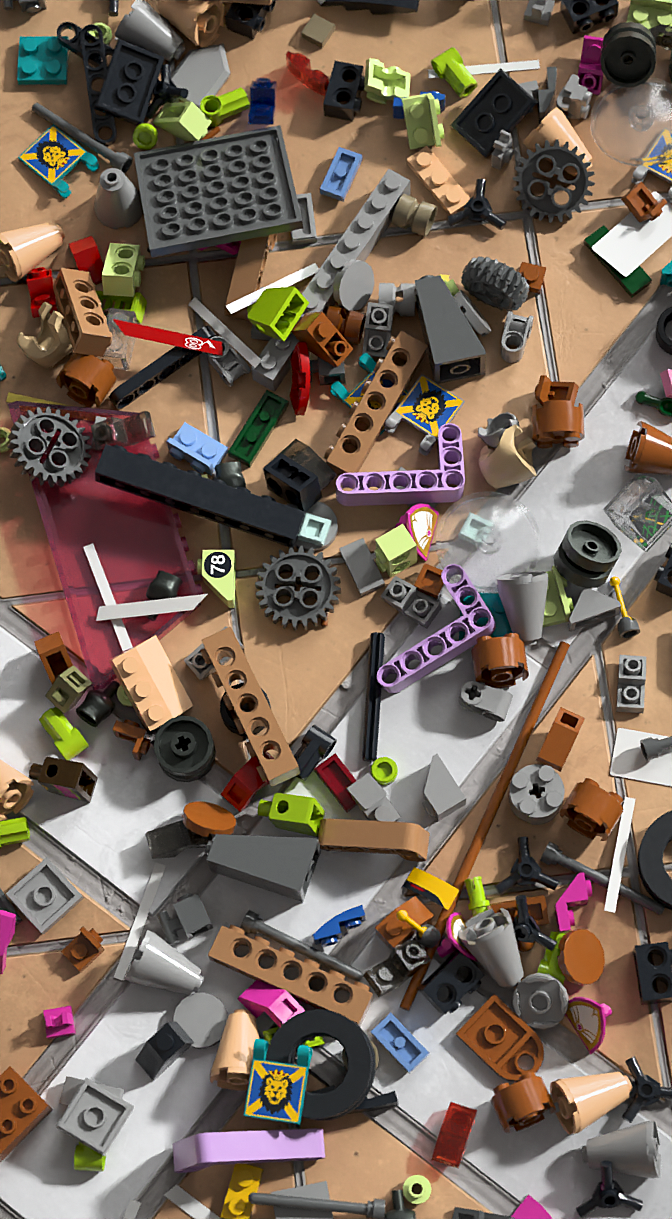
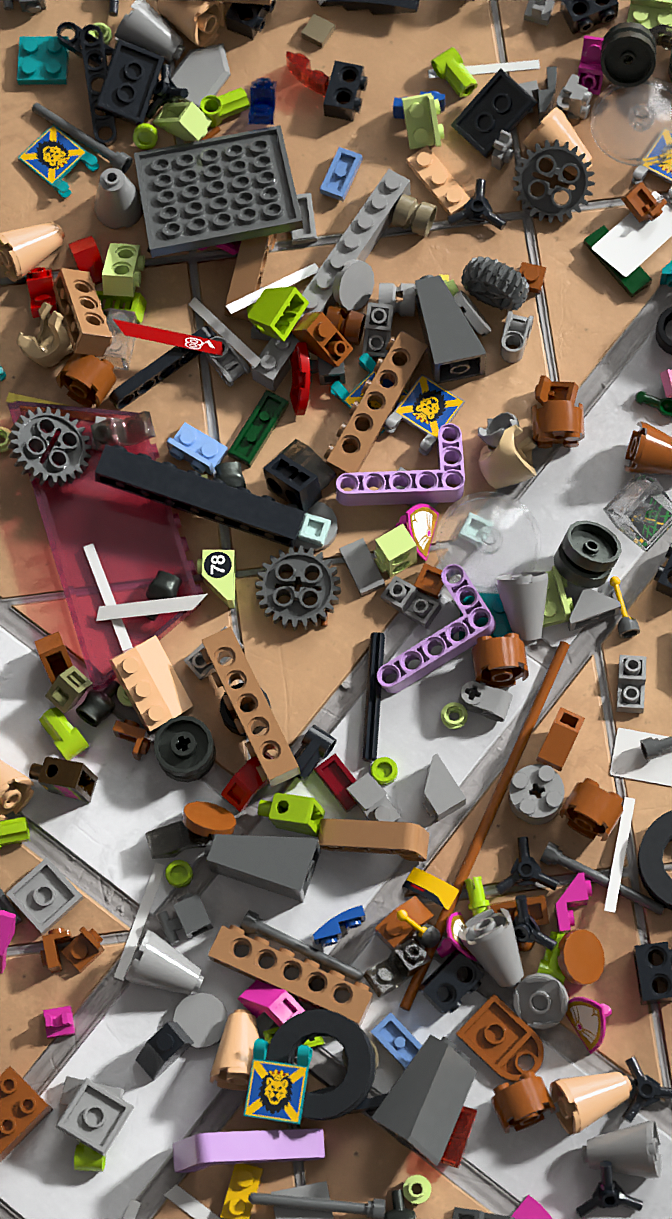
yellowish green cylinder [364,58,410,104] -> none
none -> dark orange bracket [40,928,73,973]
none -> lime tile [165,860,193,888]
none -> dark grey slope [371,1034,477,1166]
none -> yellowish green plate [441,702,468,729]

